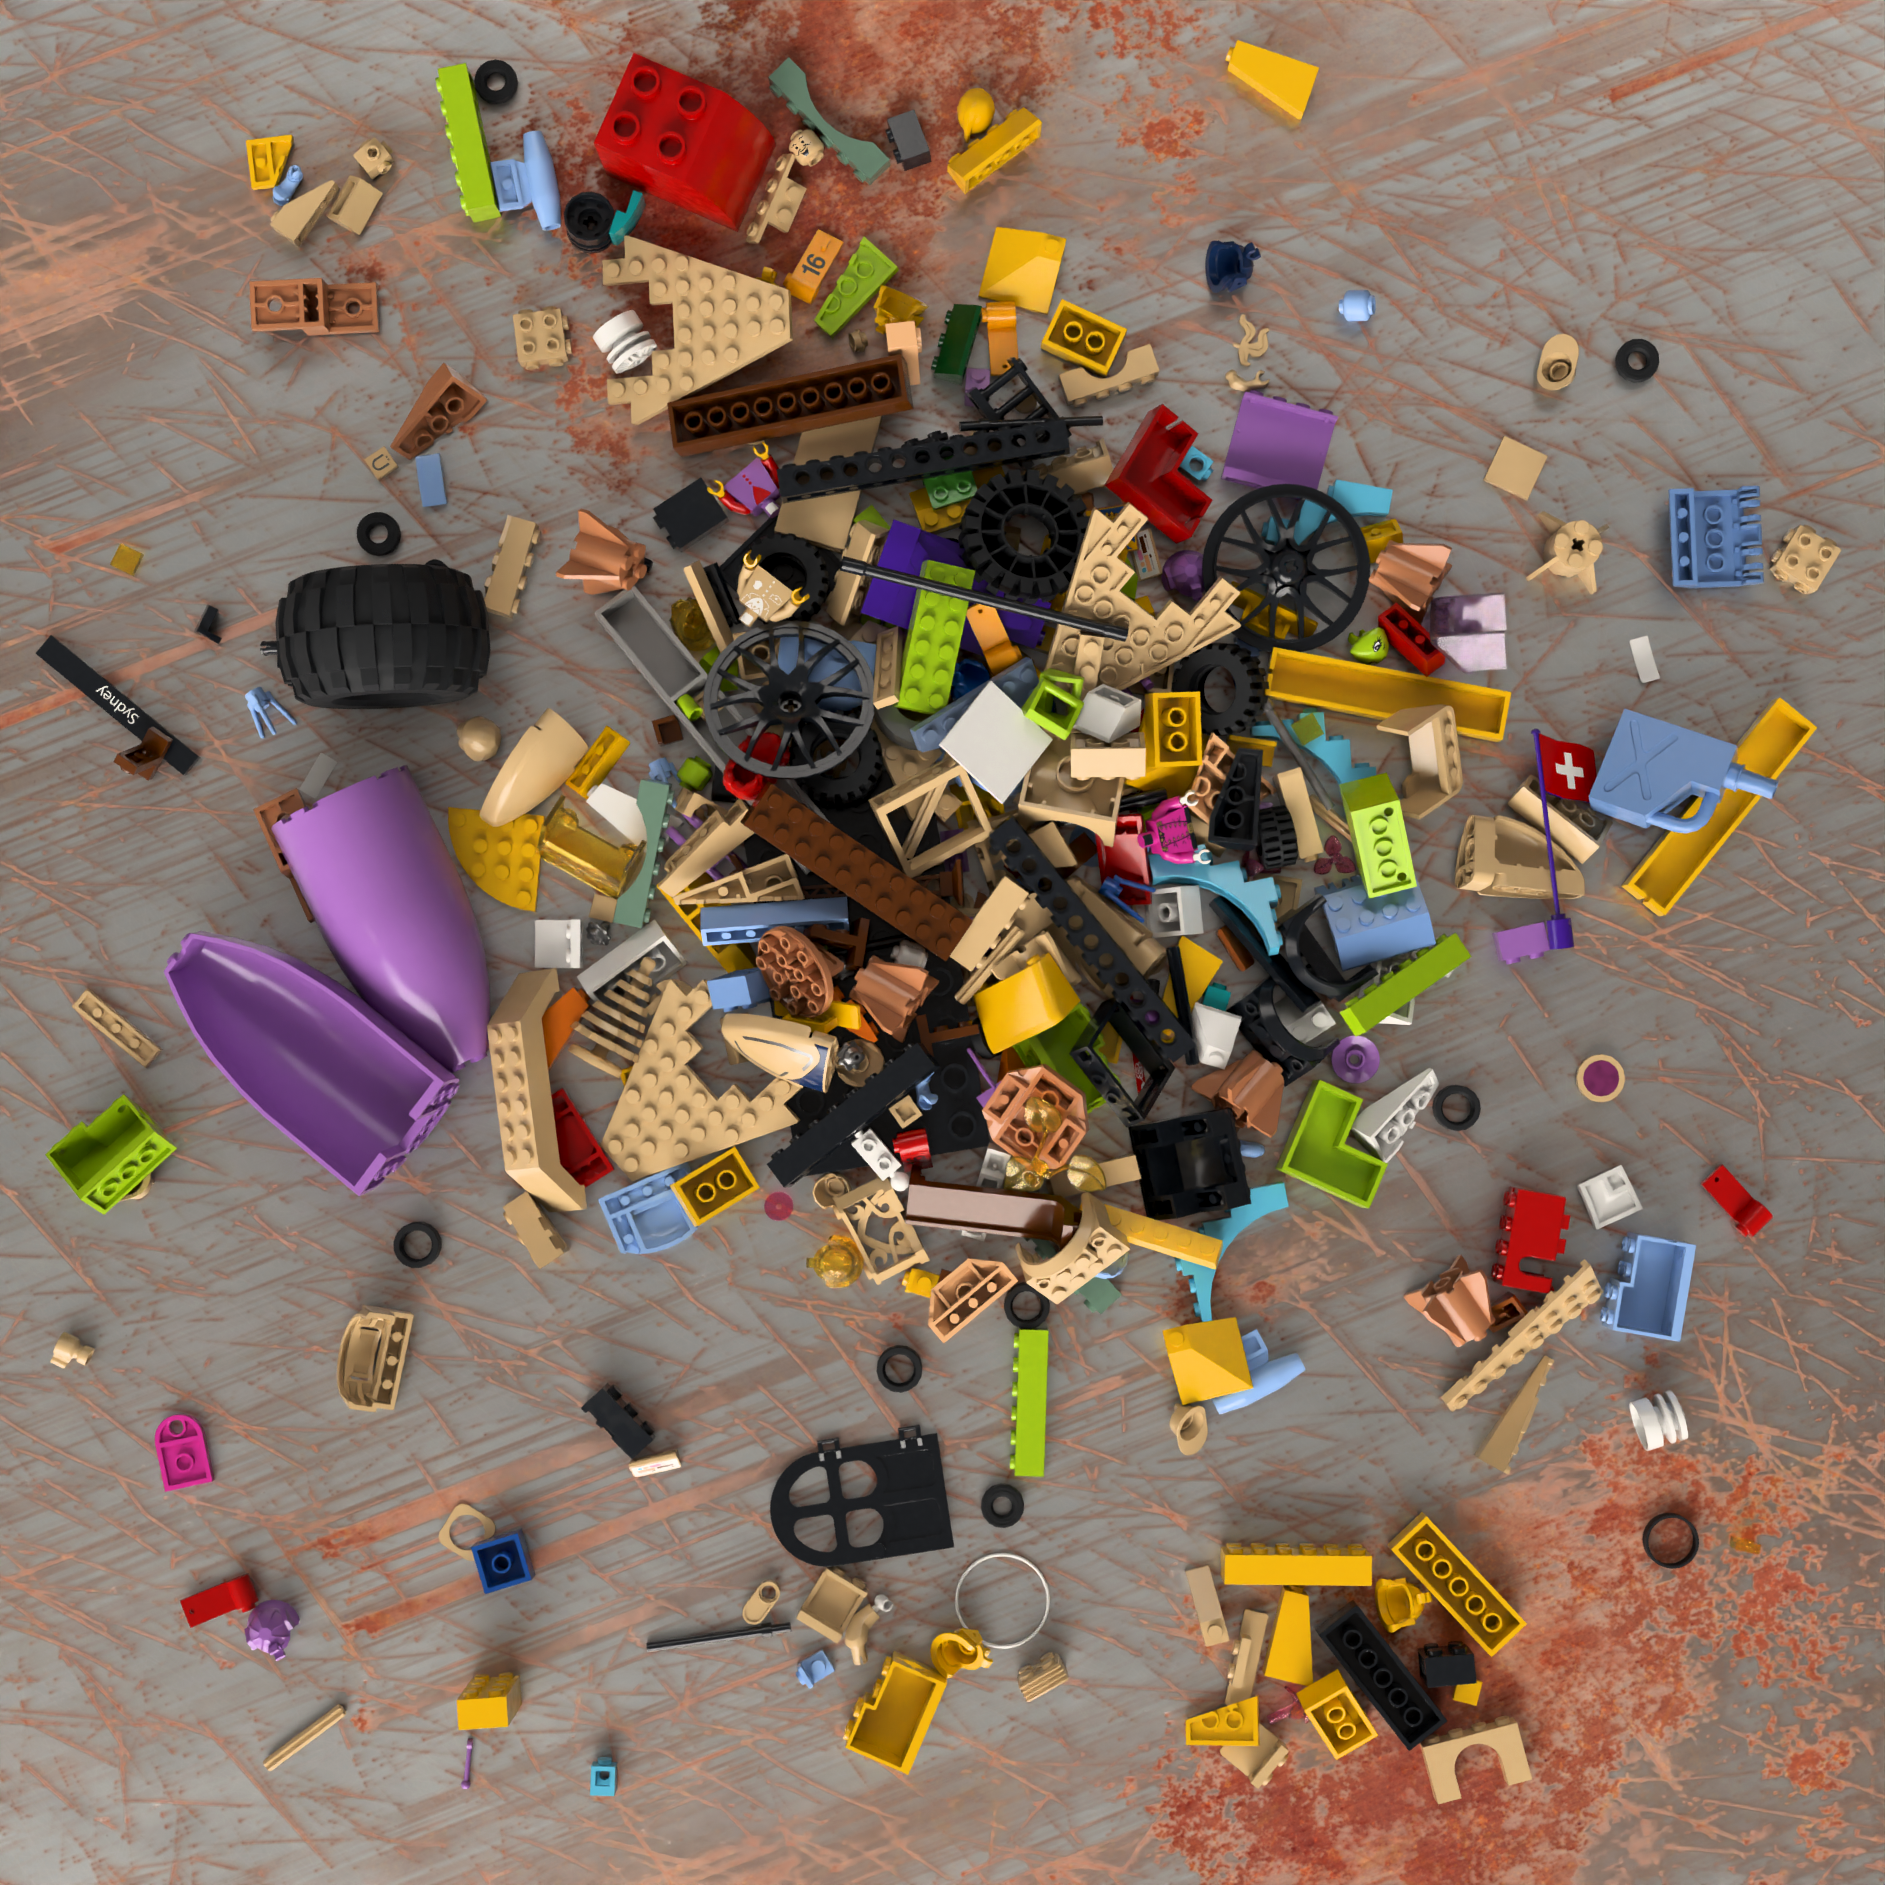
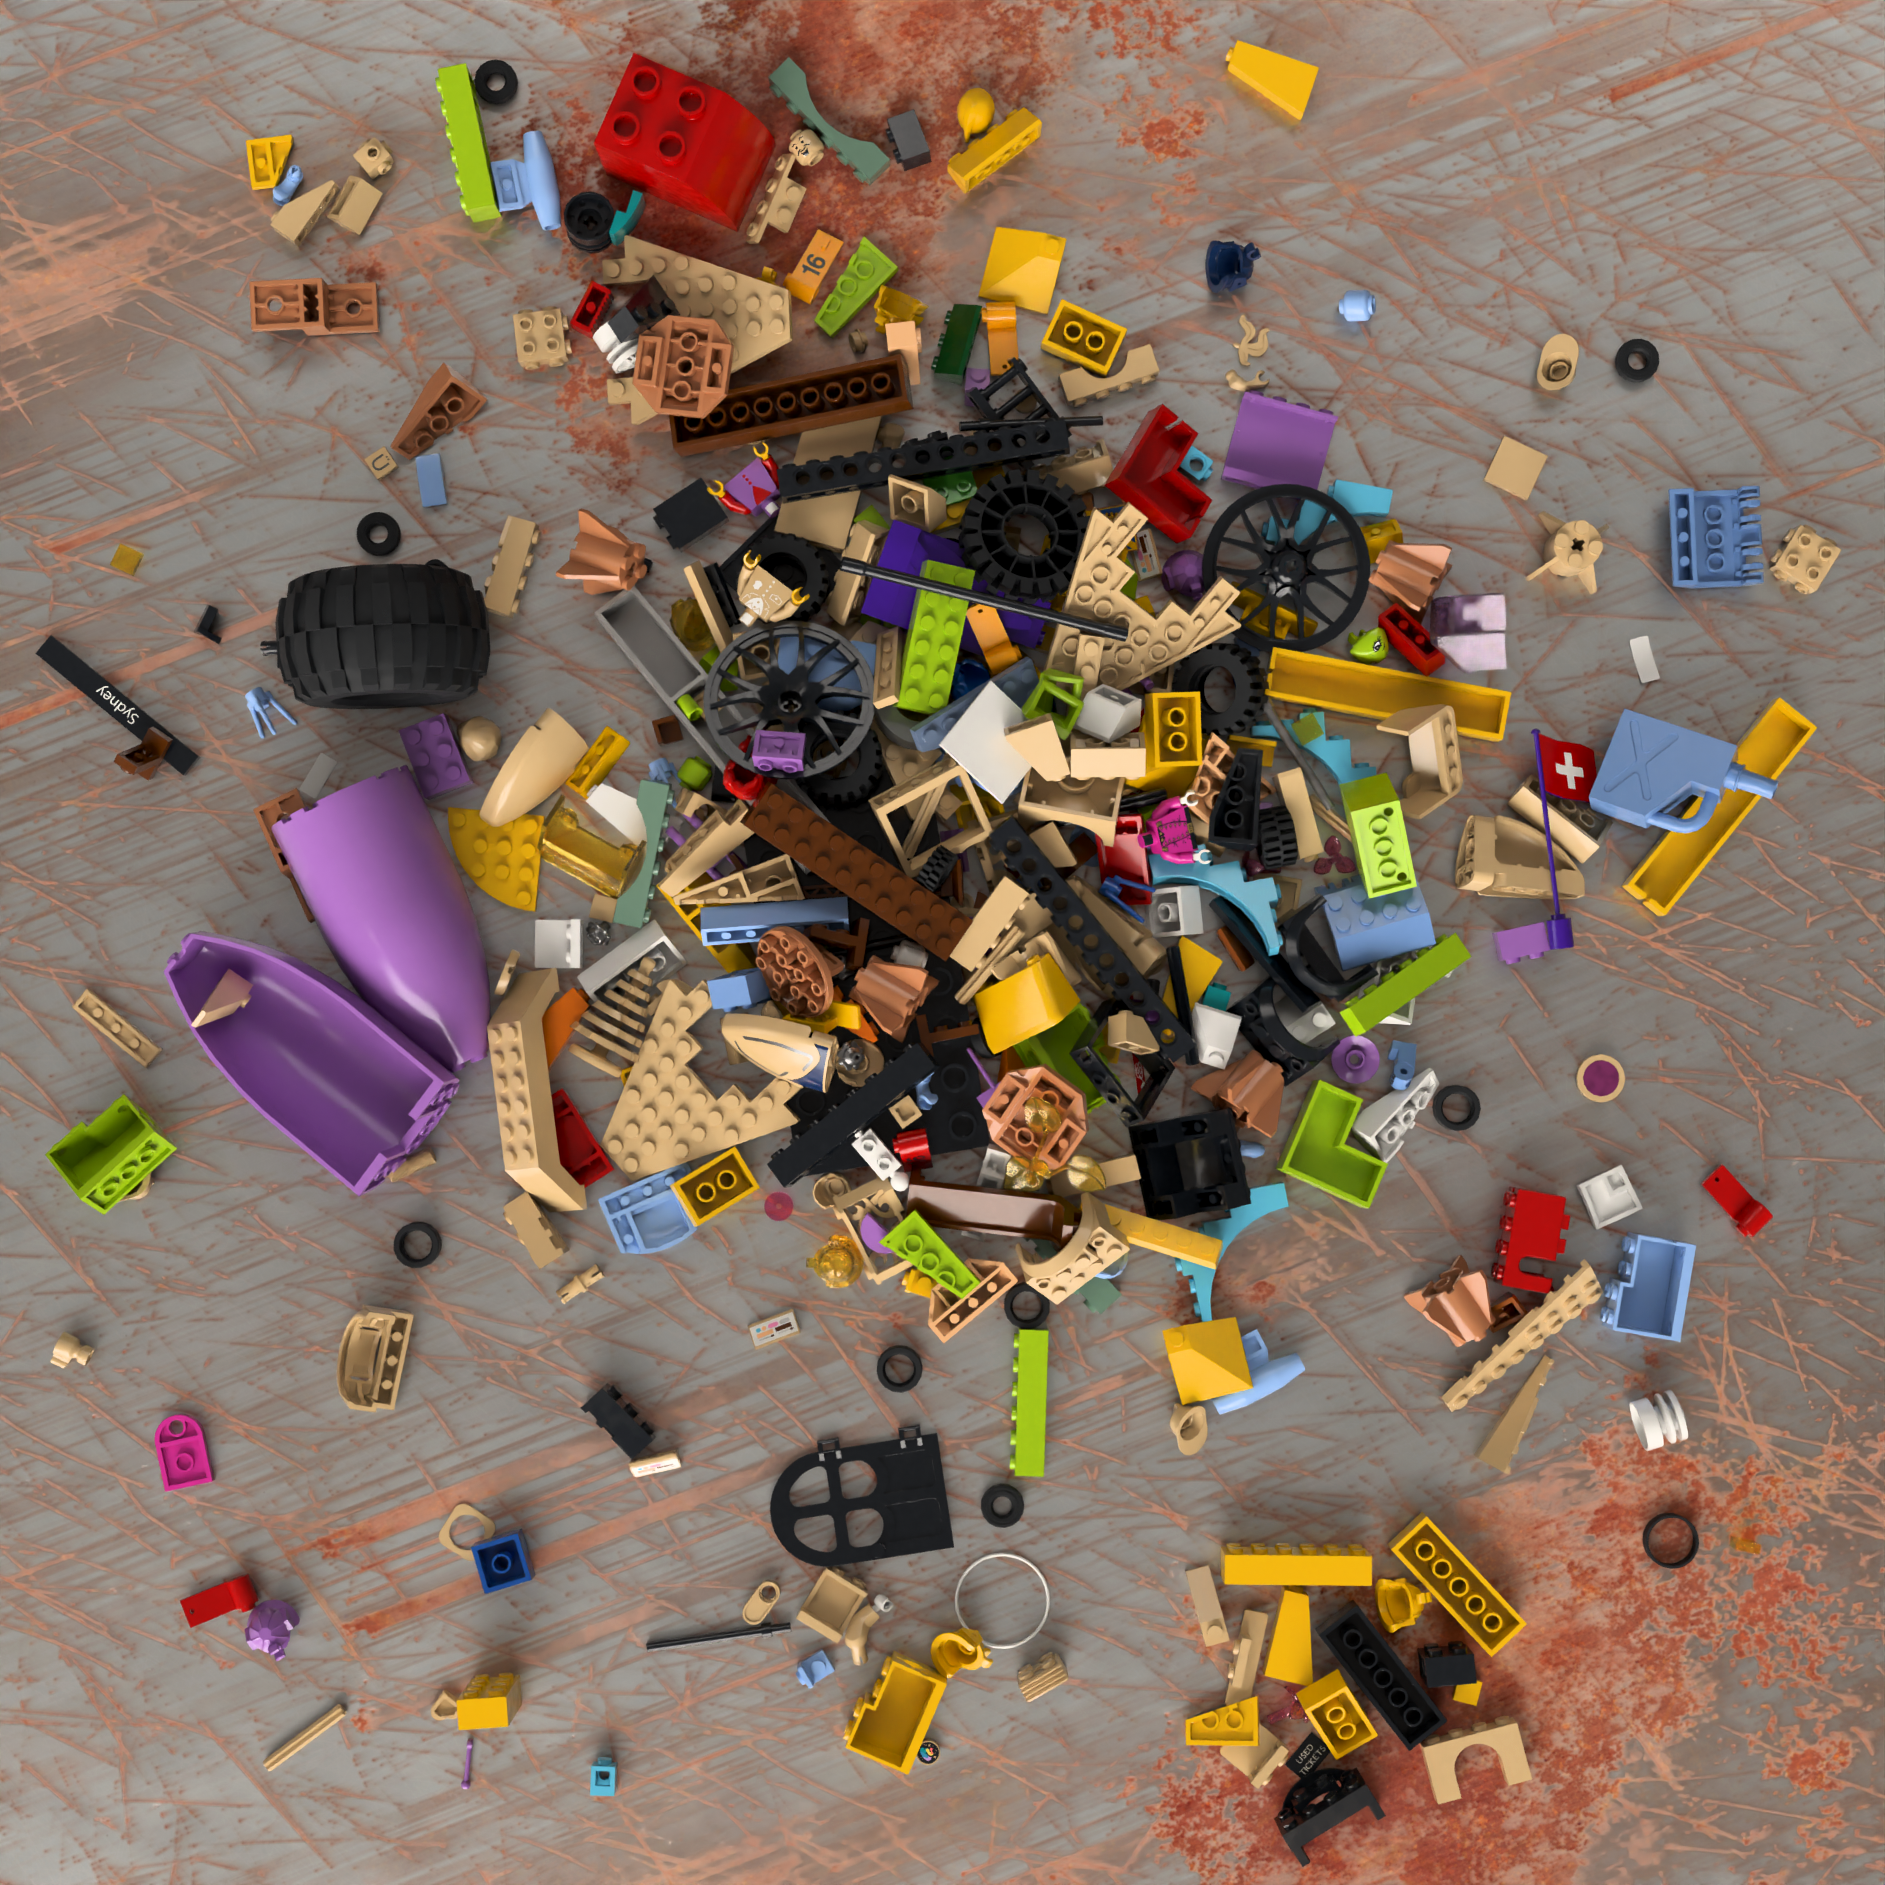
none -> slope [191,969,253,1028]
none -> tan piece [388,1147,437,1182]
none -> medium lavender brick [398,713,474,800]
none -> tan tile [430,1689,458,1721]
none -> tan tile [494,949,520,996]
none -> tan pin [556,1264,605,1304]
none -> red brick [570,280,615,339]
none -> black wedge [608,275,680,343]
none -> nougat piece [632,315,734,419]
none -> slope [748,1309,801,1350]
none -> medium lavender bracket [752,730,806,773]
none -> tan piece [761,1000,783,1019]
none -> medium lavender tile [860,1212,894,1254]
none -> tan piece [877,423,905,449]
none -> lime wing [879,1209,981,1299]
none -> tan slope [888,474,947,532]
none -> tile [916,1739,940,1765]
none -> black tyre [917,845,958,893]
none -> tan slope [1004,713,1071,782]
none -> tan slope [1108,1010,1159,1055]
none -> black piece [1274,1767,1386,1867]
none -> black sticker [1285,1732,1331,1778]
none -> medium blue leg [1388,1040,1417,1090]

